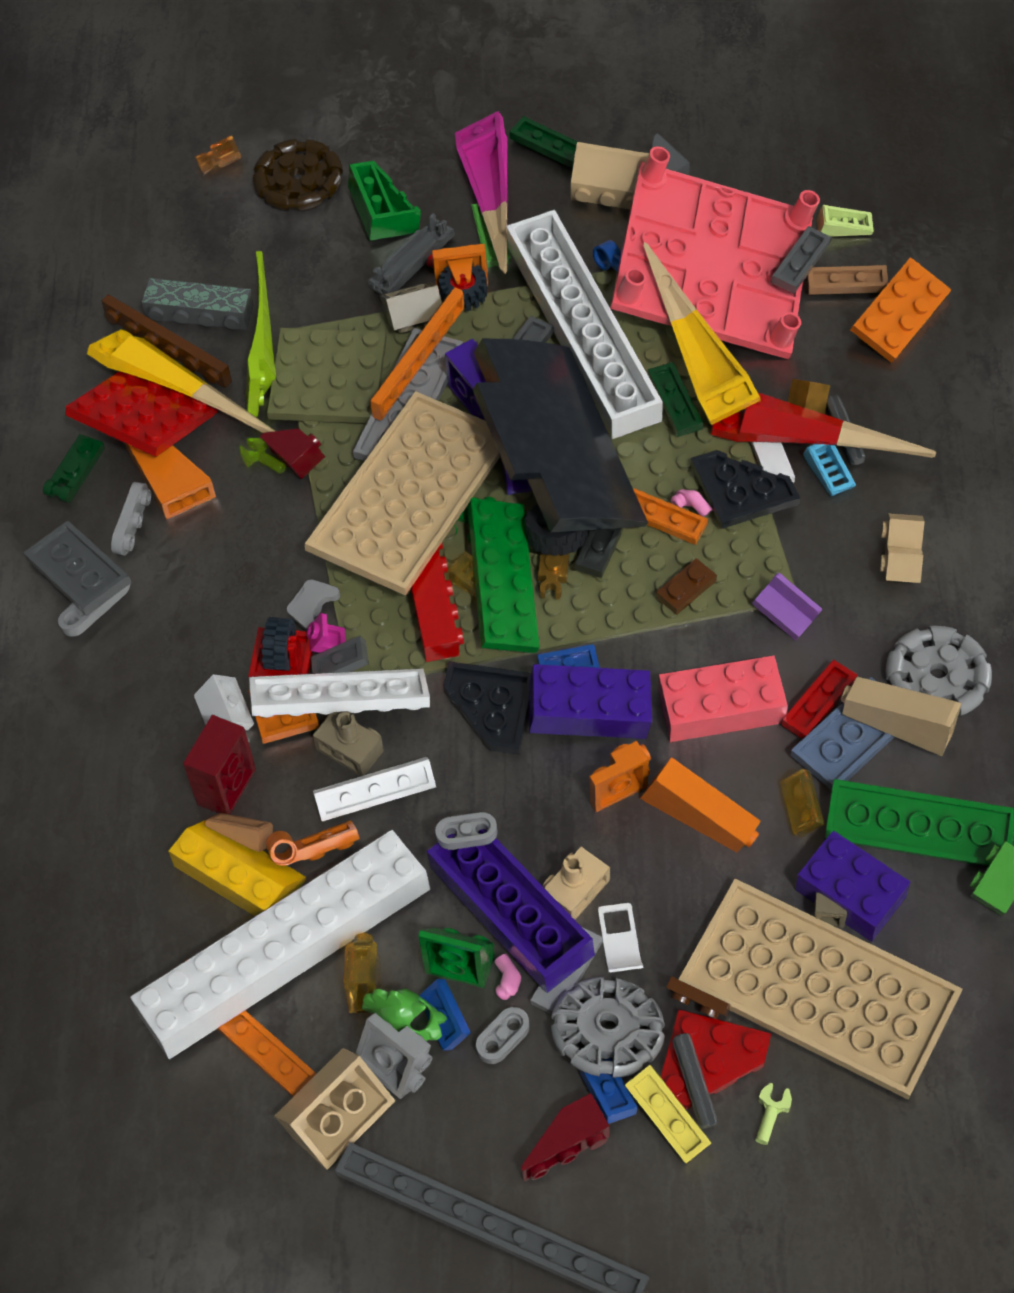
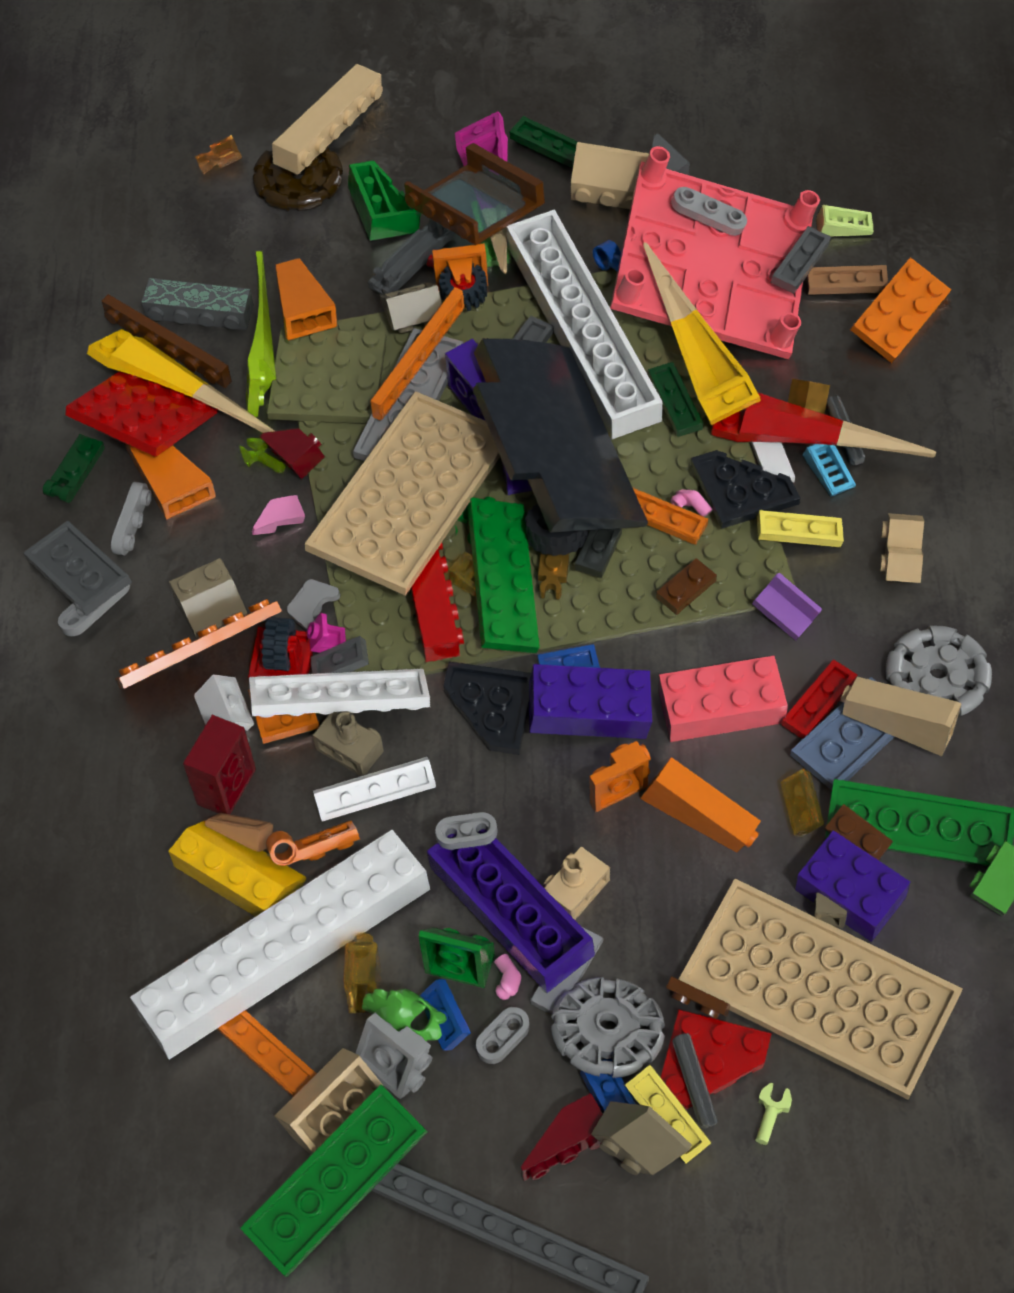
white piece [598,903,643,972] -> none
none -> plate [115,599,282,689]
none -> dark tan slope [169,558,248,639]
none -> green plate [240,1084,428,1277]
none -> bright pink slope [252,495,305,535]
none -> tan brick [272,64,383,174]
none -> orange slope [275,258,337,340]
none -> panel [404,143,545,245]
none -> dark tan slope [591,1101,692,1176]
none -> light grey plate [671,187,747,236]
none -> light yellow plate [757,510,844,547]
none -> reddish brown plate [824,804,893,860]

